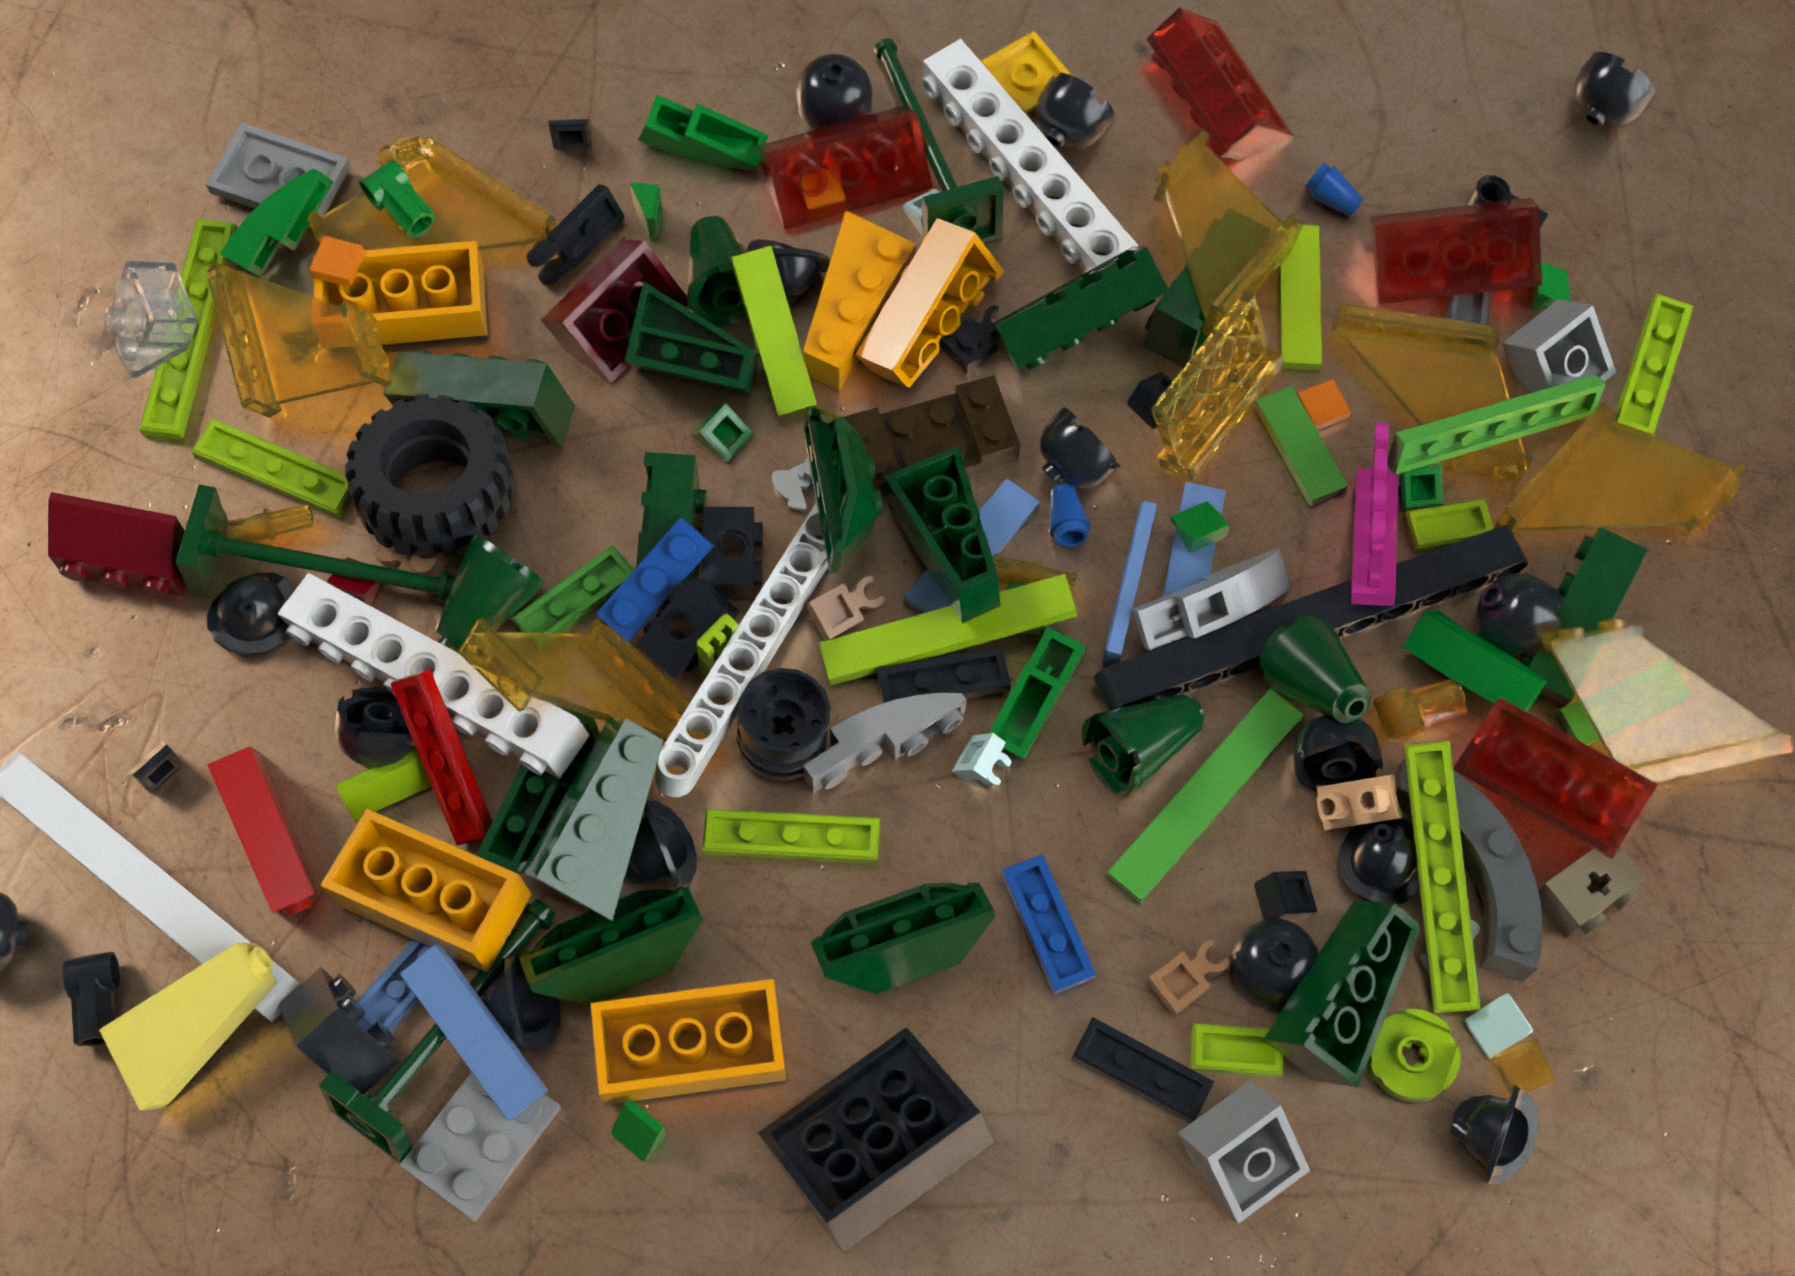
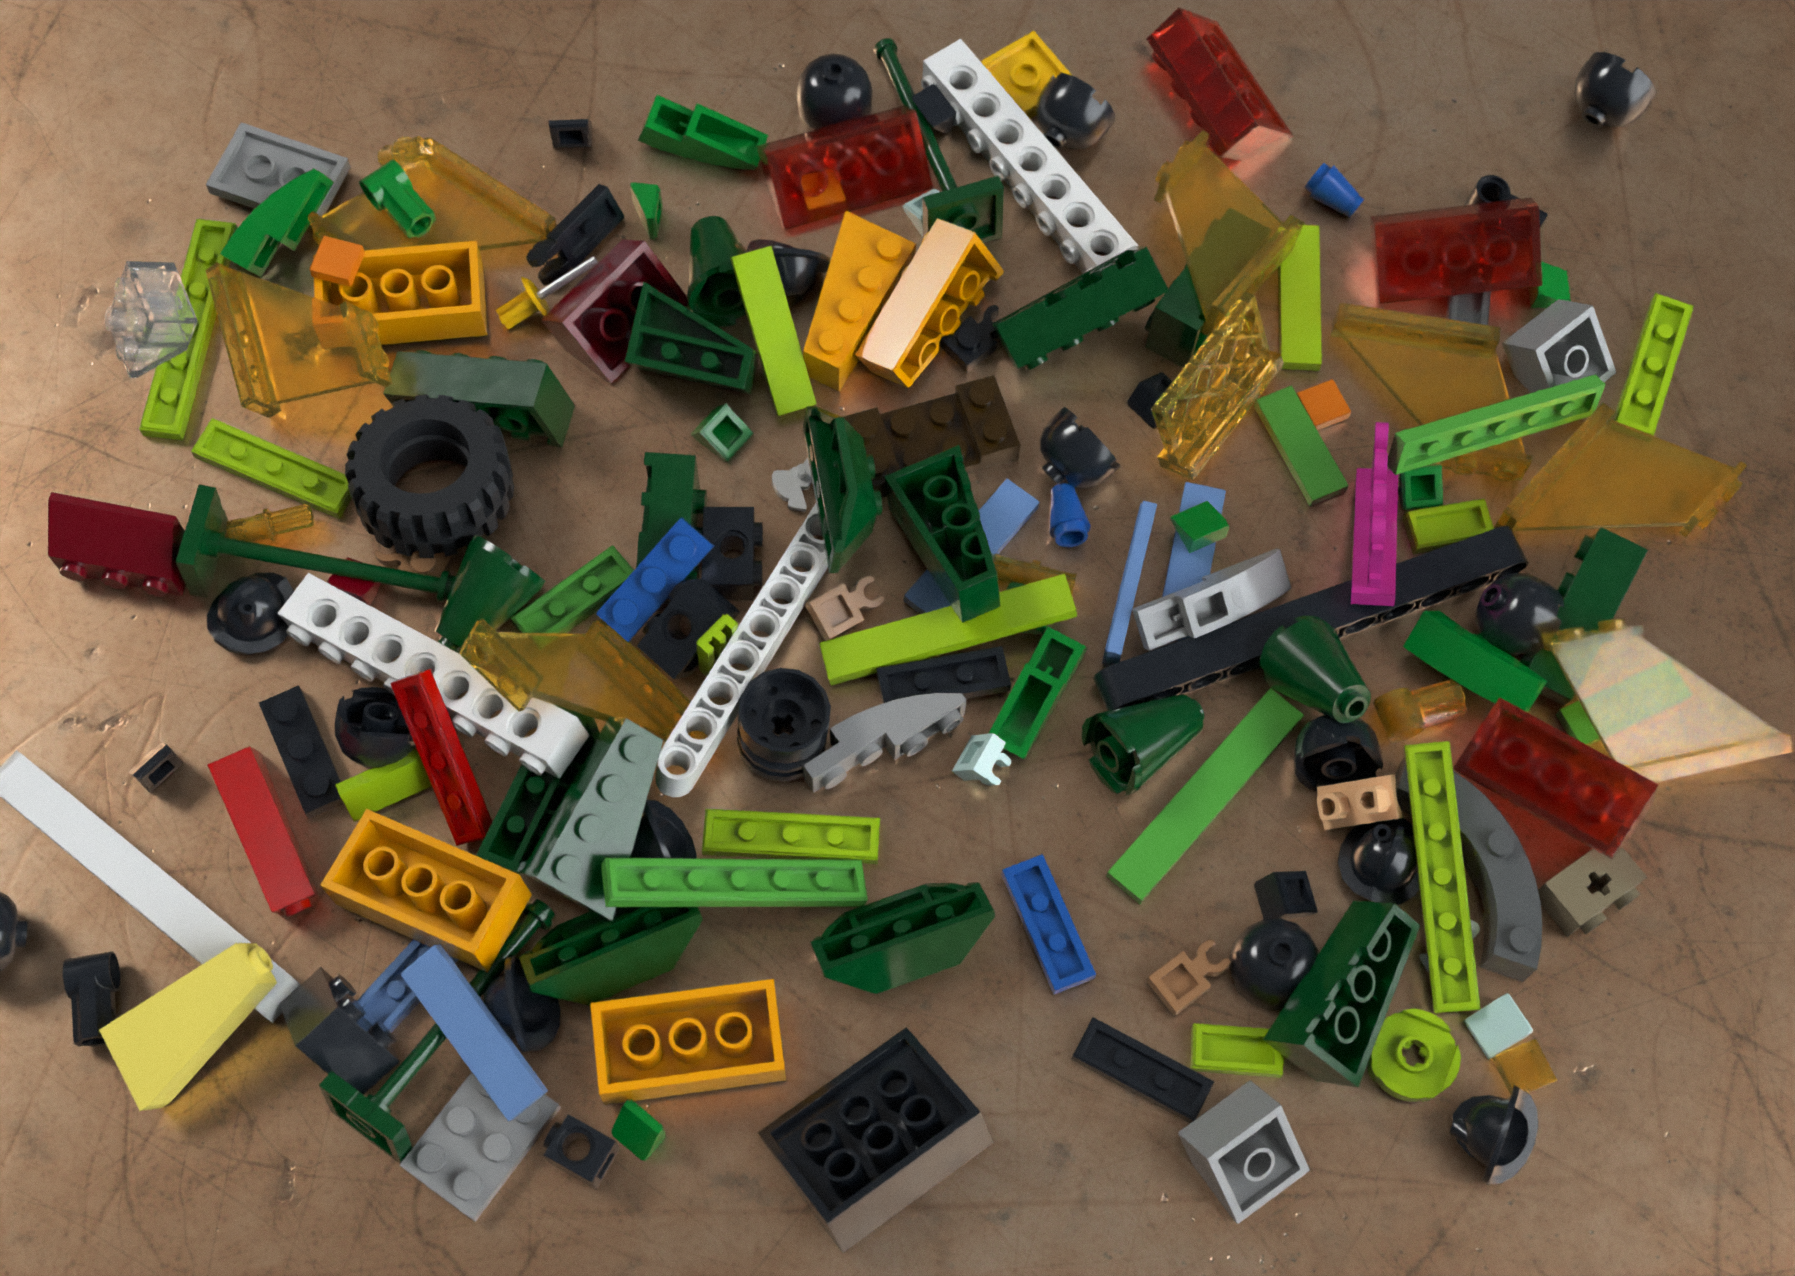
none -> black plate [259,685,344,819]
none -> yellow piece [495,256,599,330]
none -> black brick [543,1114,620,1190]
none -> bright green tile [601,858,868,907]
none -> black slope [912,83,956,134]

